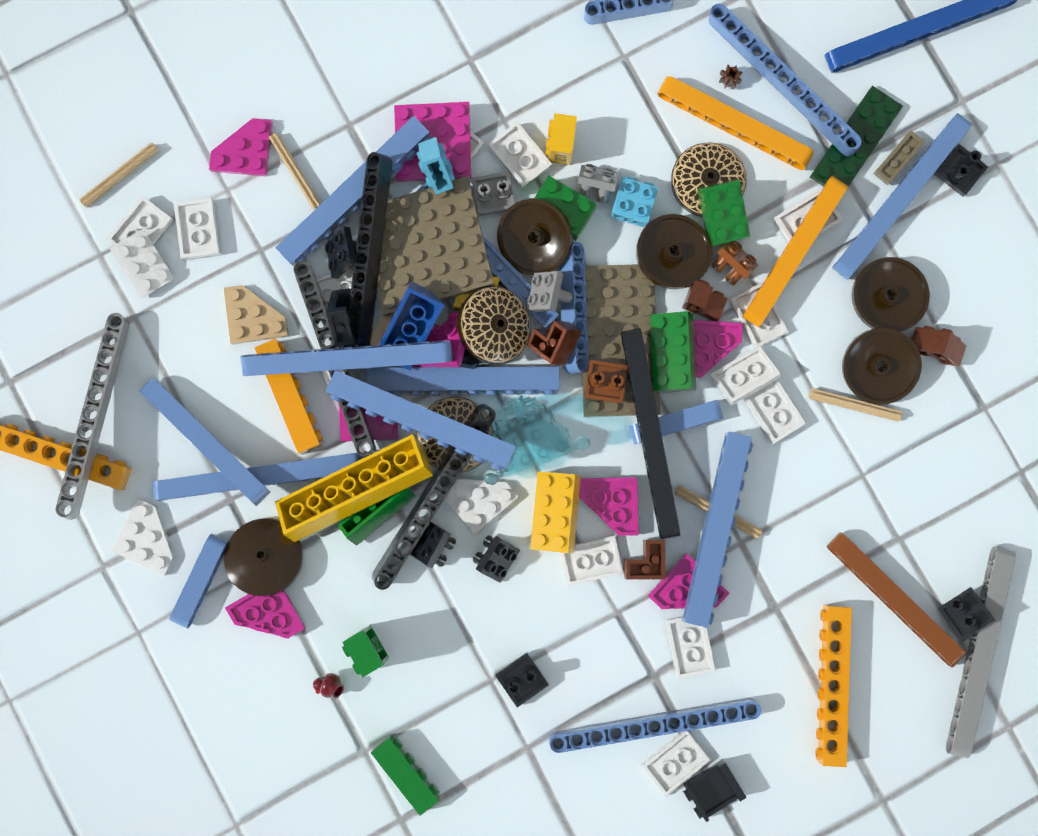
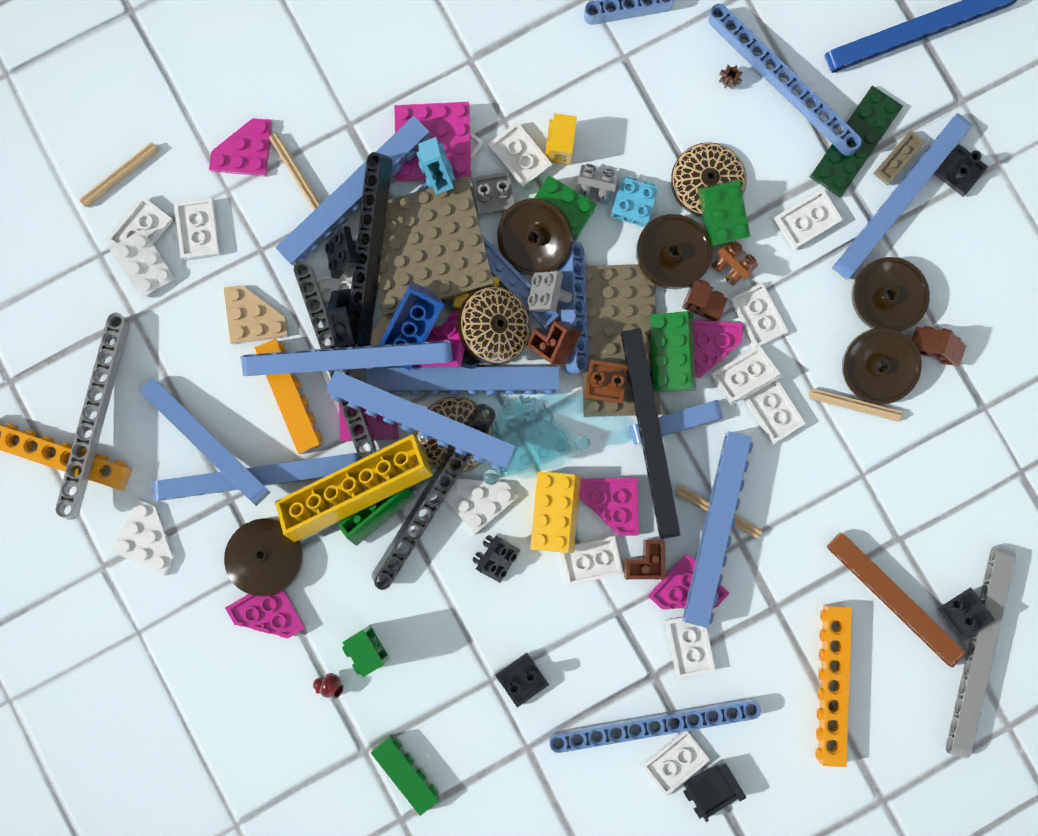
medium blue beam [169,533,228,629] -> none
black plate [410,522,456,568] -> none
light orange beam [657,76,814,170] -> none
light orange beam [742,176,848,327] -> none

